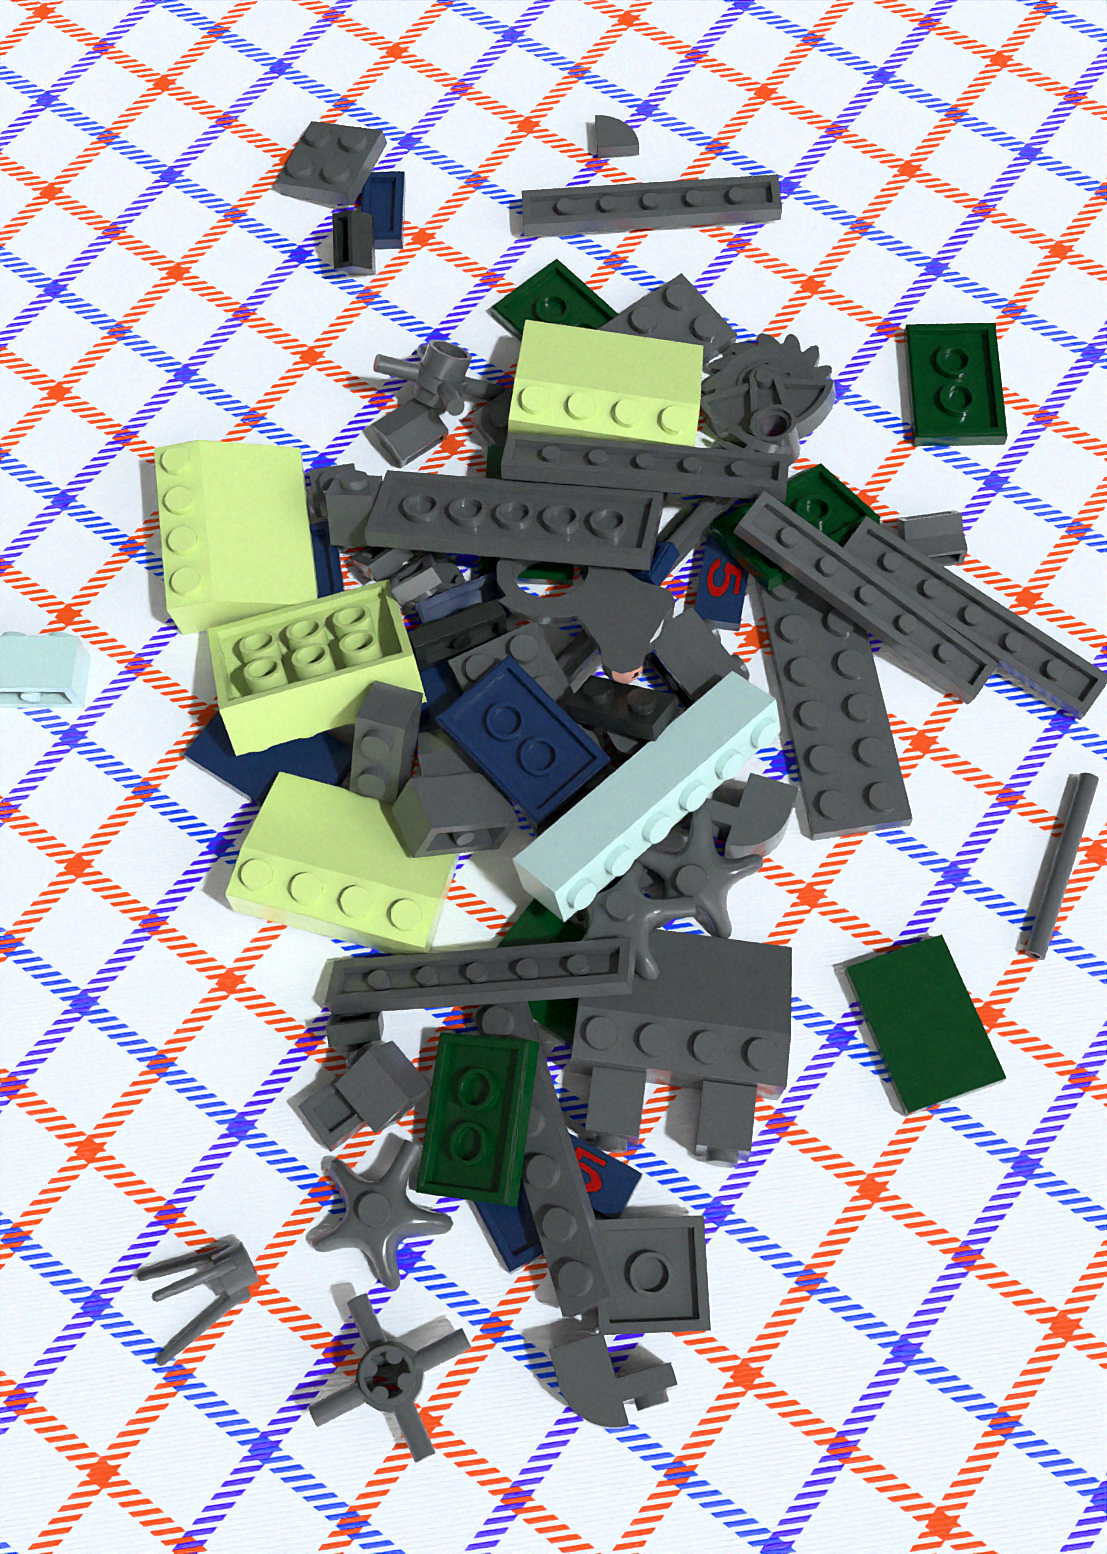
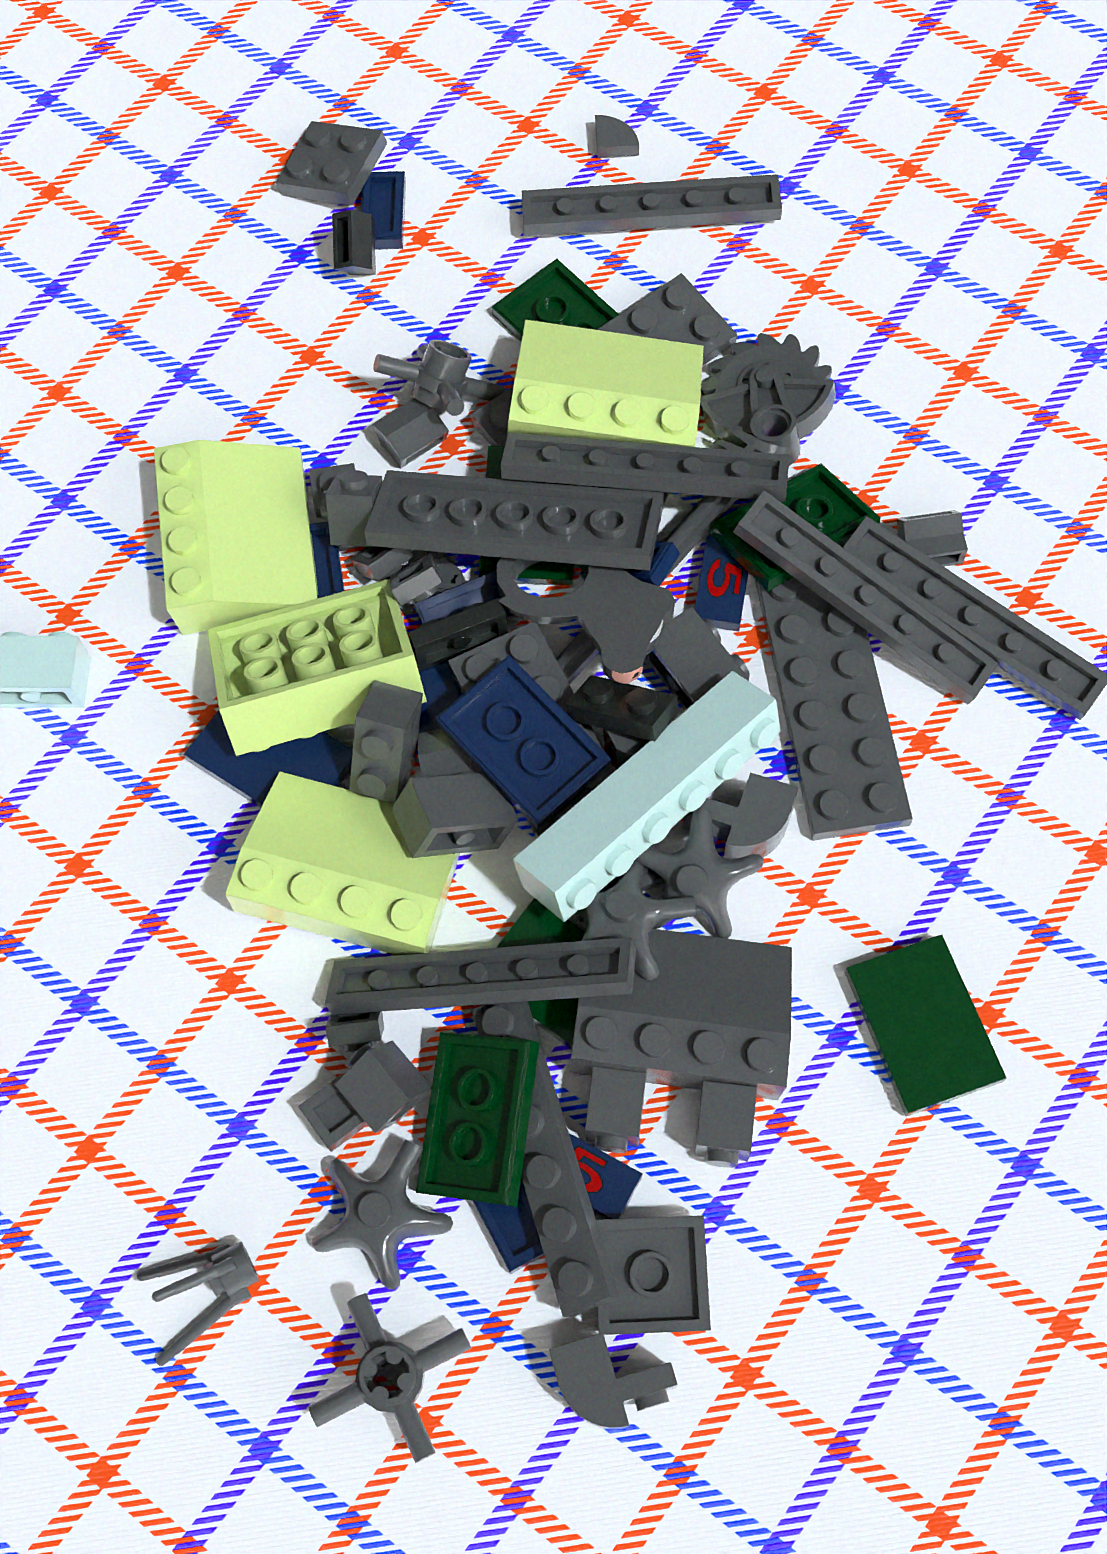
dark green tile [904,323,1008,447] -> none
dark grey piece [1025,772,1099,960] -> none

